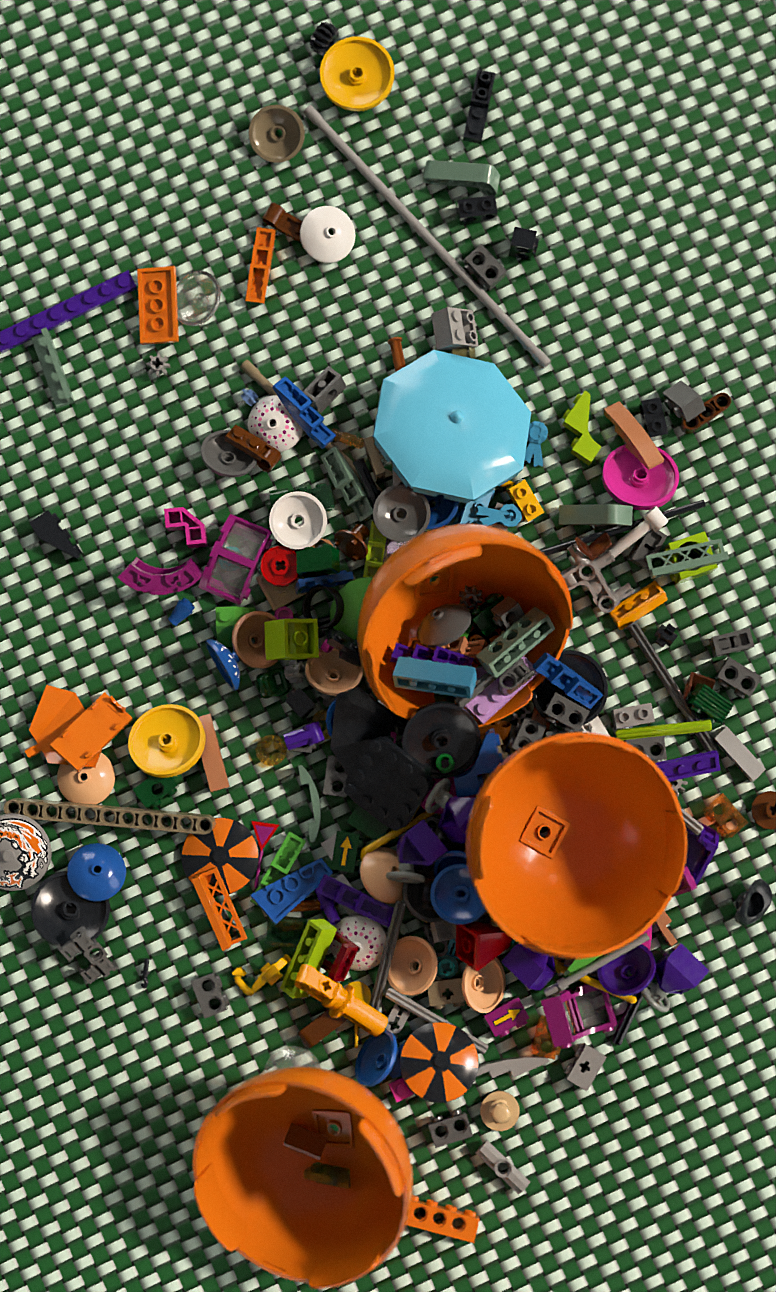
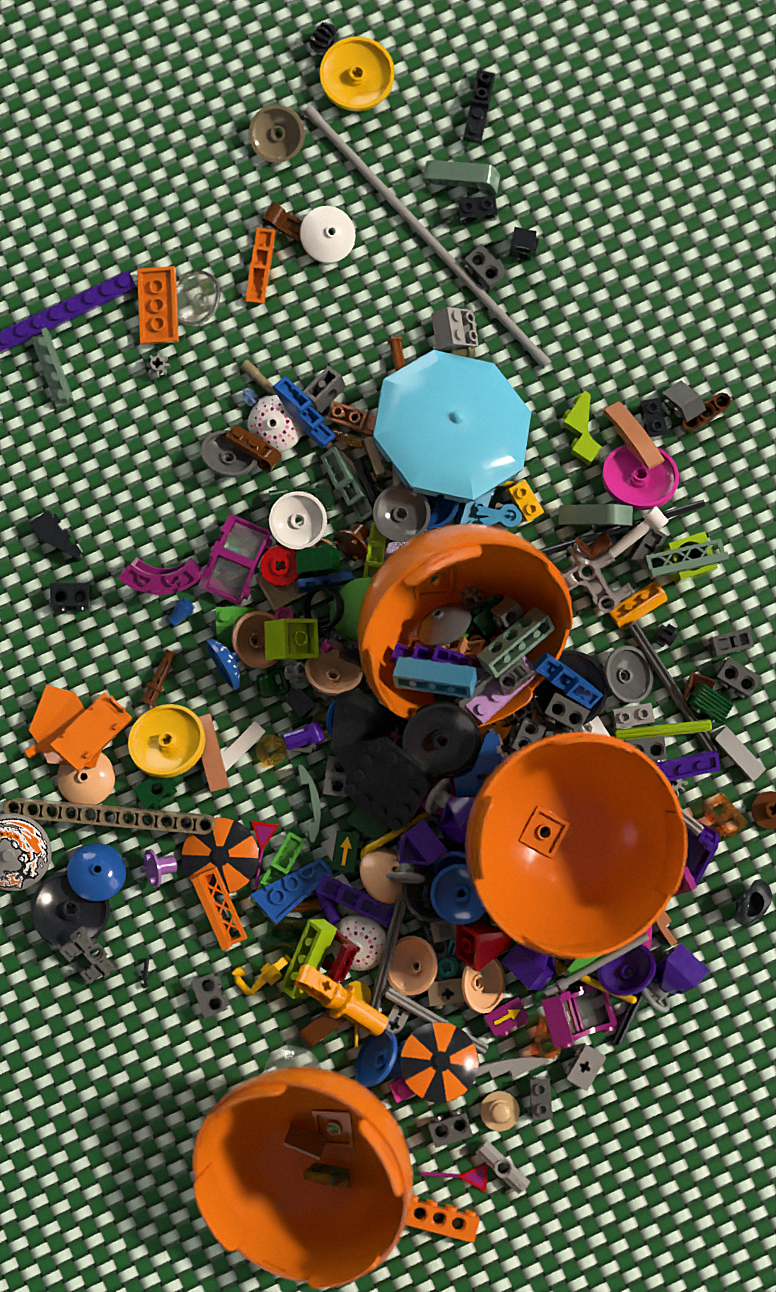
dark pink brick [164,507,208,548] -> none
green bush [436,754,455,773] -> none
dark azure piece [525,421,548,467] -> none
none -> black brick [50,583,92,612]
none -> reddish brown pin [139,649,177,708]
none -> medium lavender piece [140,849,177,888]
none -> white sticker [203,721,265,776]
none -> nougat slope [327,401,376,437]
none -> piece [420,1163,488,1193]
none -> dark grey brick [528,1076,553,1120]
none -> dark grey dish [604,646,653,704]

